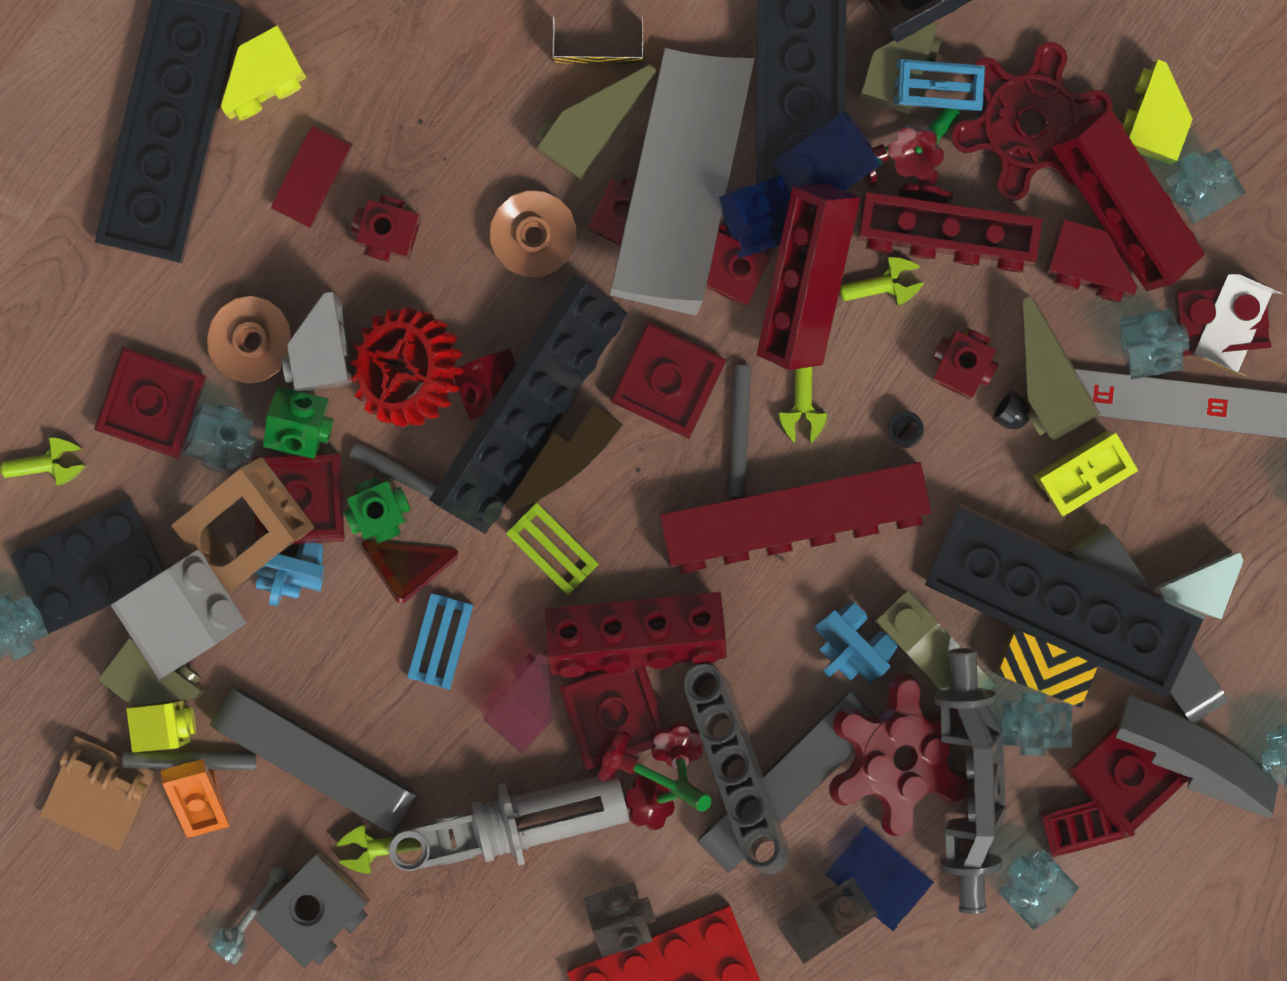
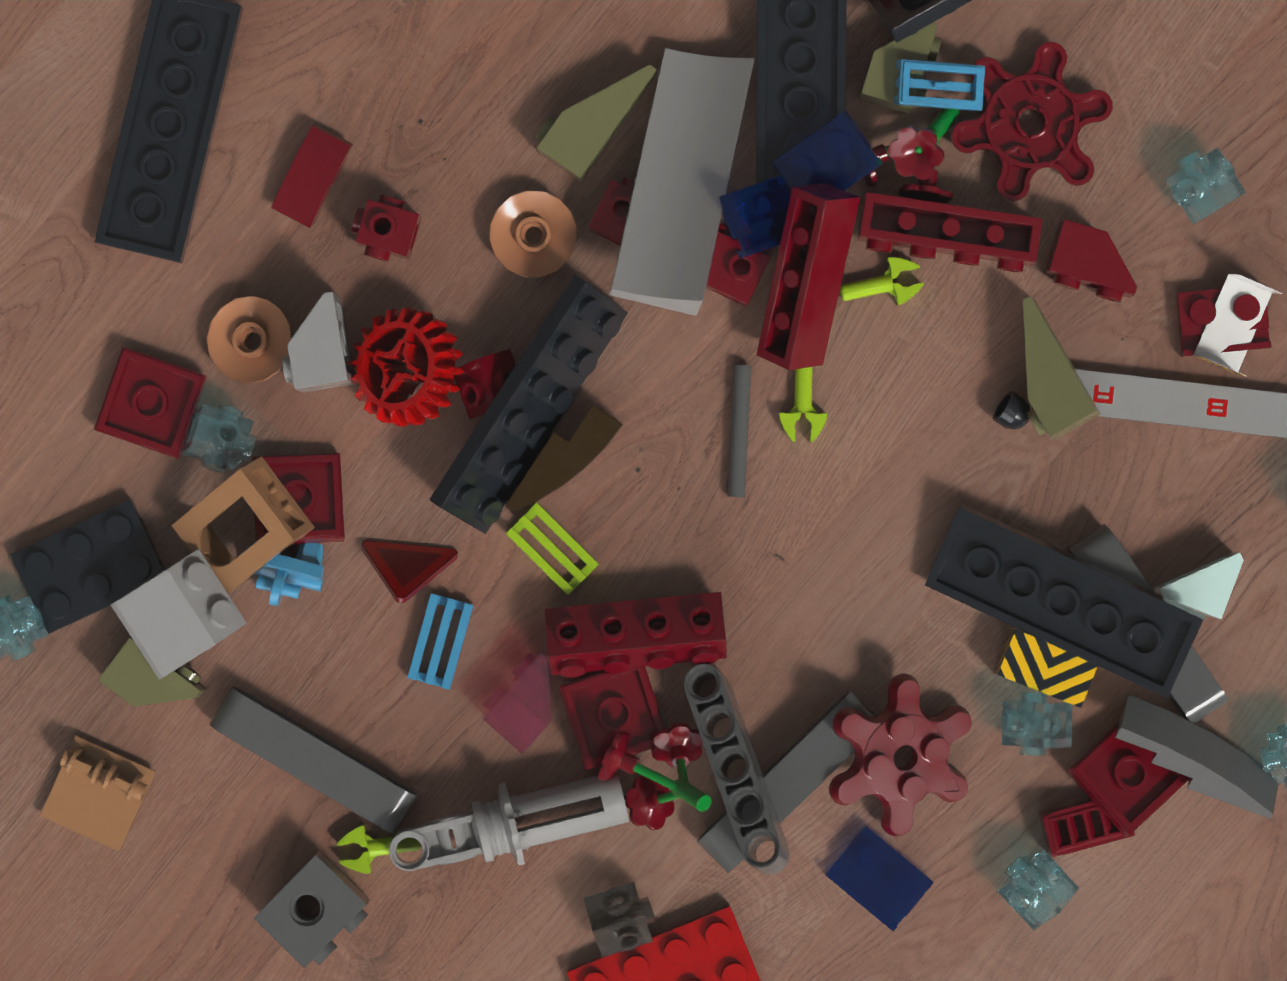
lime bar [0,438,86,486] -> none
dark grey bar [123,751,256,770] -> none
neon yellow slope [126,700,196,752] -> none
orange slope [161,759,229,838] -> none
hinge [207,867,287,966] -> none
neon yellow slope [221,25,307,121] -> none
green brick [263,386,334,459] -> none
green brick [344,477,411,544] -> none
dark grey bar [349,442,439,498] -> none
sticker [553,15,643,64] -> none
dark red plate [610,322,727,439] -> none
dark red brick [660,462,932,574] -> none
clear smoke slope [777,877,878,964] -> none
dark azure hips [814,602,897,684] -> none
olive slope [872,590,995,691] -> none
black hinge [888,411,925,448] -> none
dark red brick [930,328,999,400] -> none
dark grey plate [934,648,1007,914] -> none
neon yellow hinge [1032,430,1138,517] -> none
dark red brick [1052,109,1205,292] -> none
clear light blue brick [1119,308,1189,379] -> none
neon yellow slope [1122,59,1193,165] -> none

